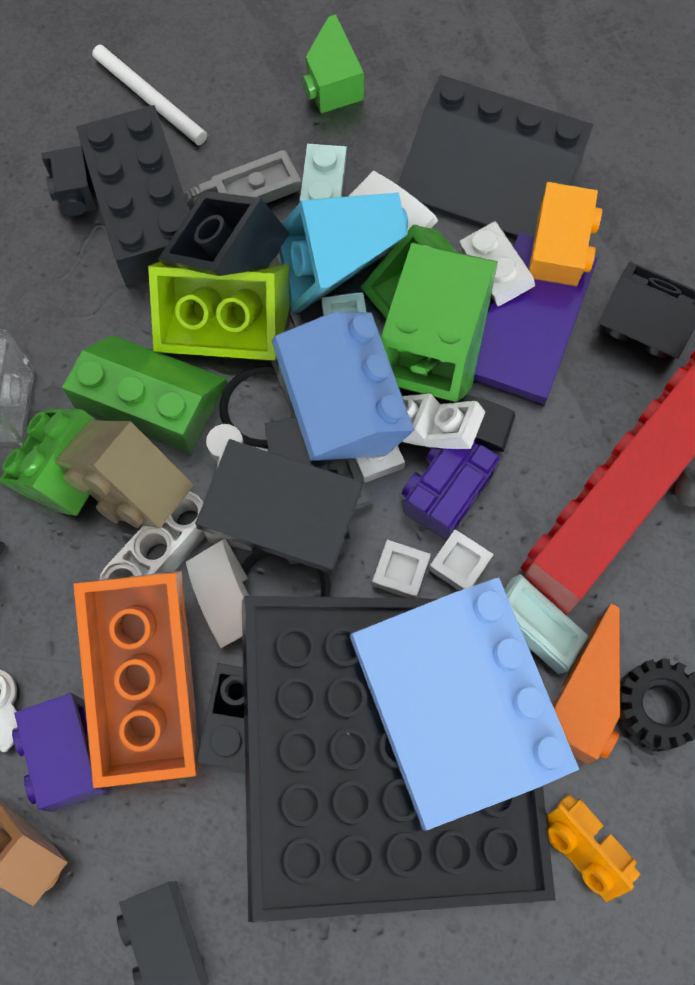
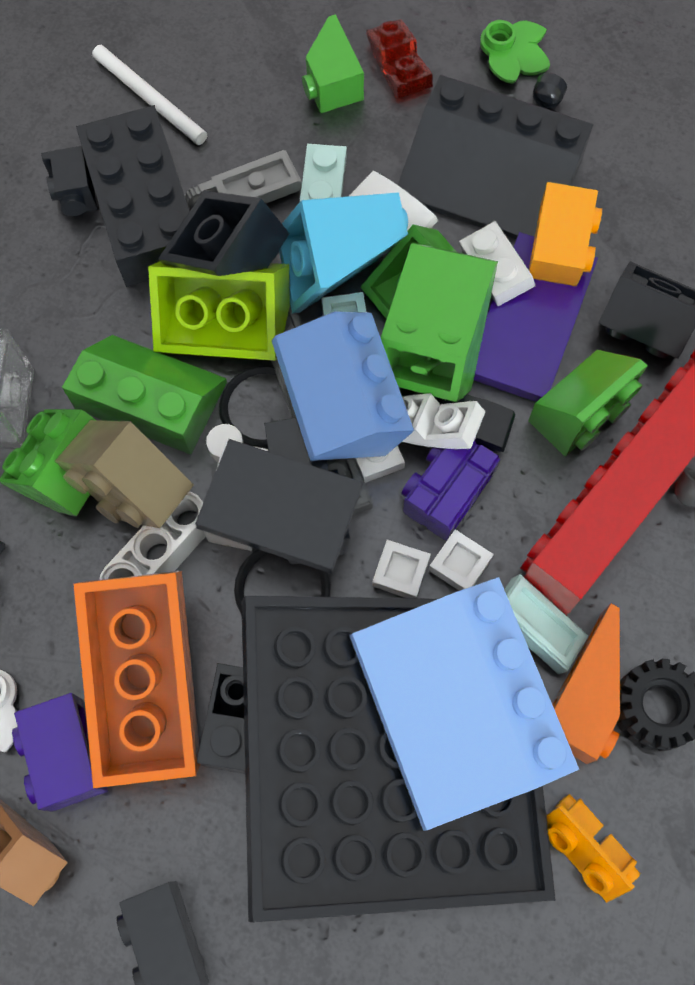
white slope [186,539,250,648] -> none
none -> clear red slope [366,19,433,99]
none -> bright green plate [480,20,550,83]
none -> bright green slope [528,350,648,457]
none -> black hinge [533,73,567,110]

